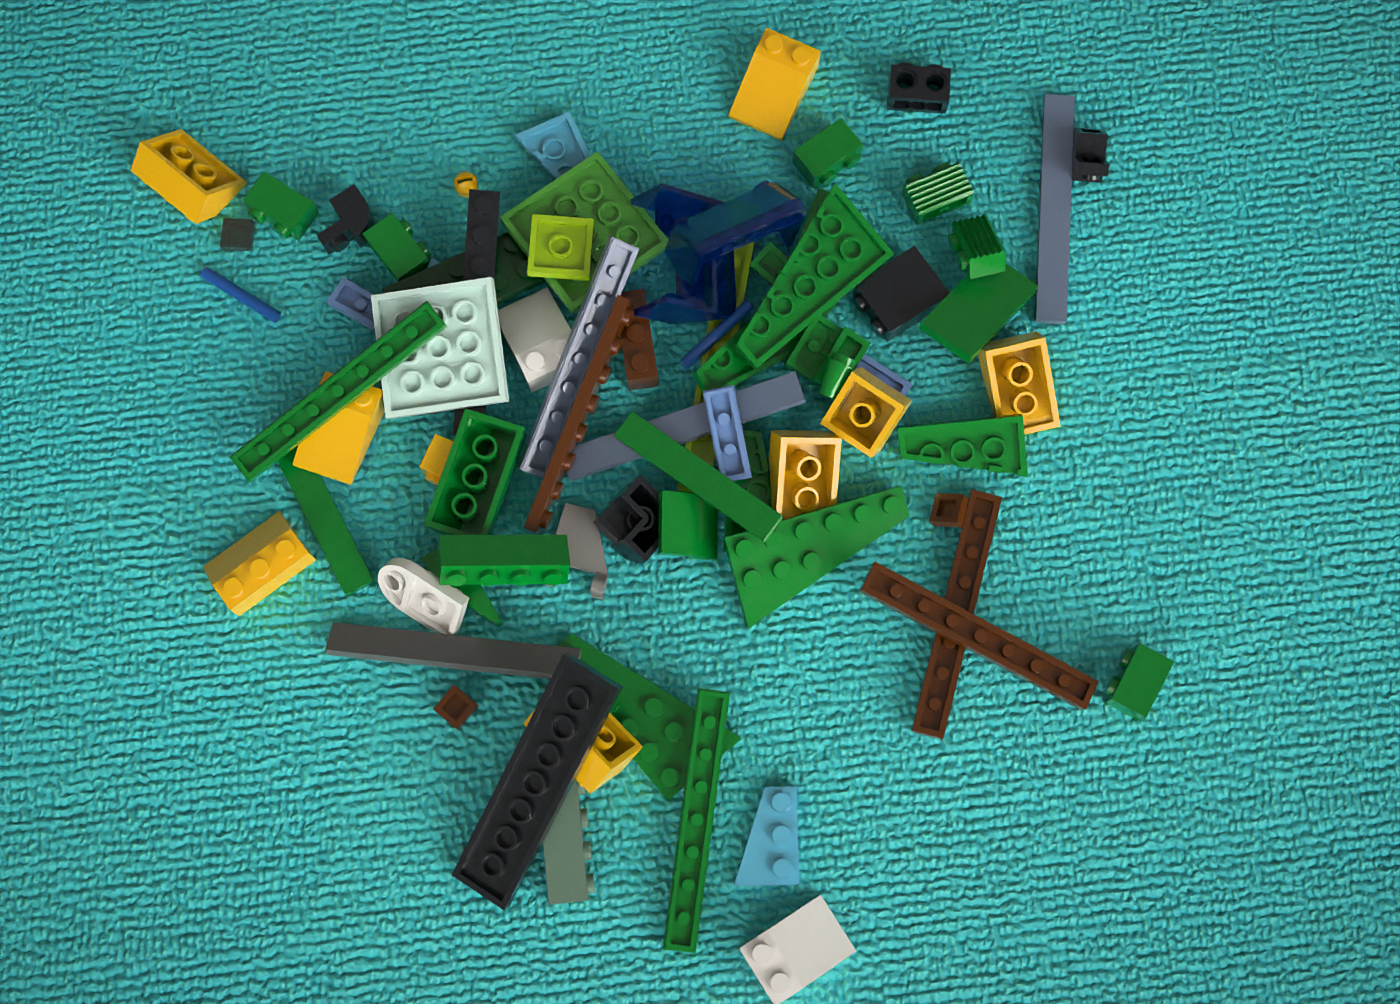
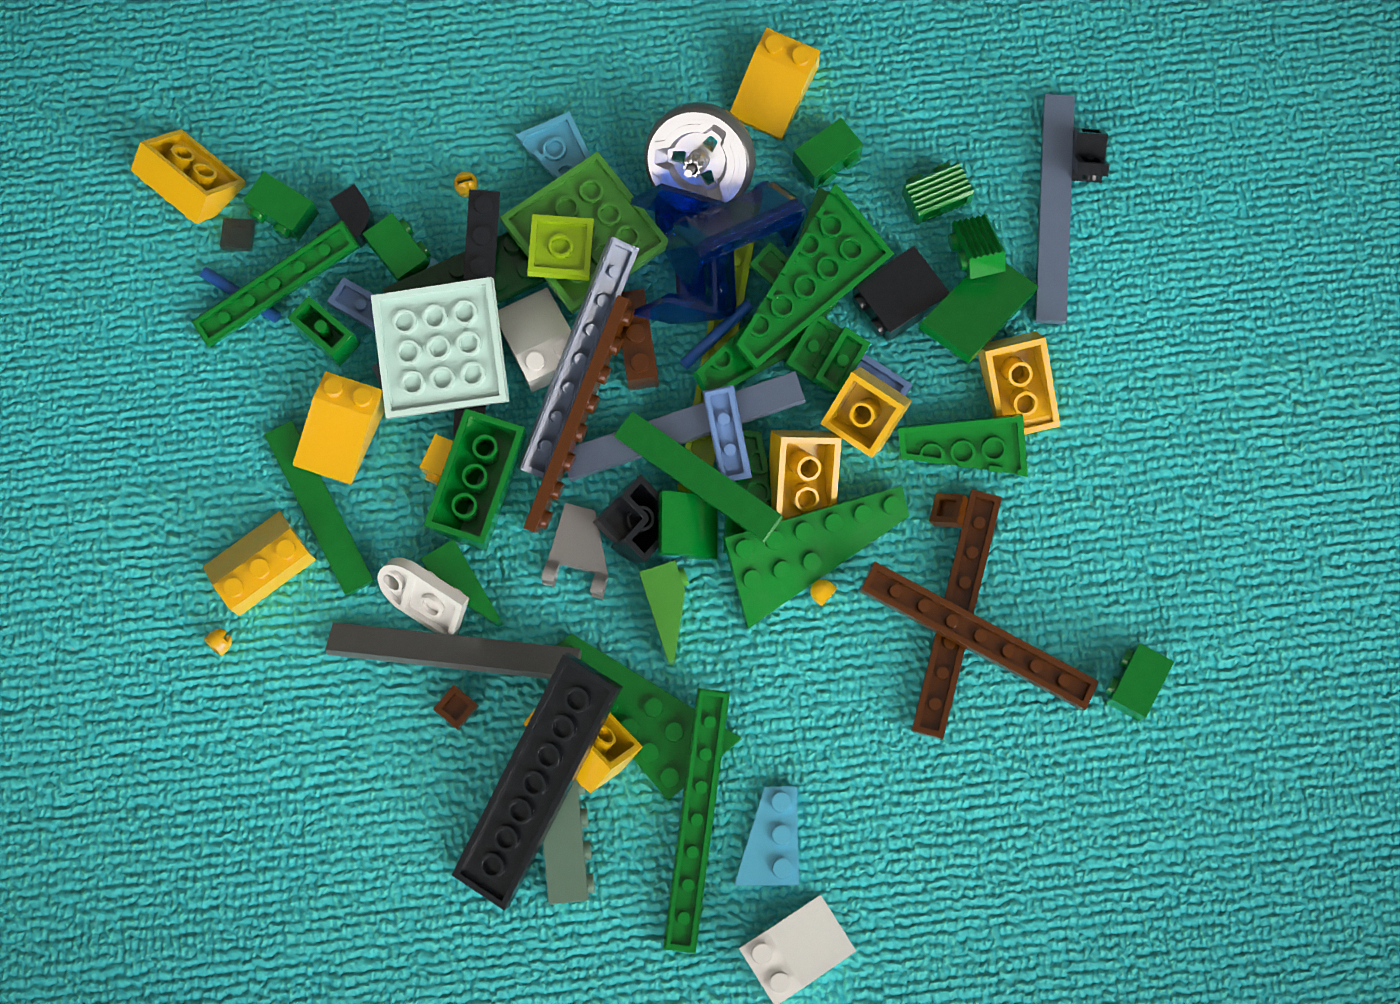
green tile [229,301,448,482] -> none
green brick [437,534,570,586] -> none
green cone [818,351,856,400] -> none
black brick [887,62,951,114] -> none
none -> green tile [191,220,360,347]
none -> yellow hinge [204,628,232,657]
none -> green brick [288,296,360,367]
none -> bright green slope [639,560,689,666]
none -> flat silver wheel [644,102,755,214]
none -> yellow hinge [810,579,837,606]

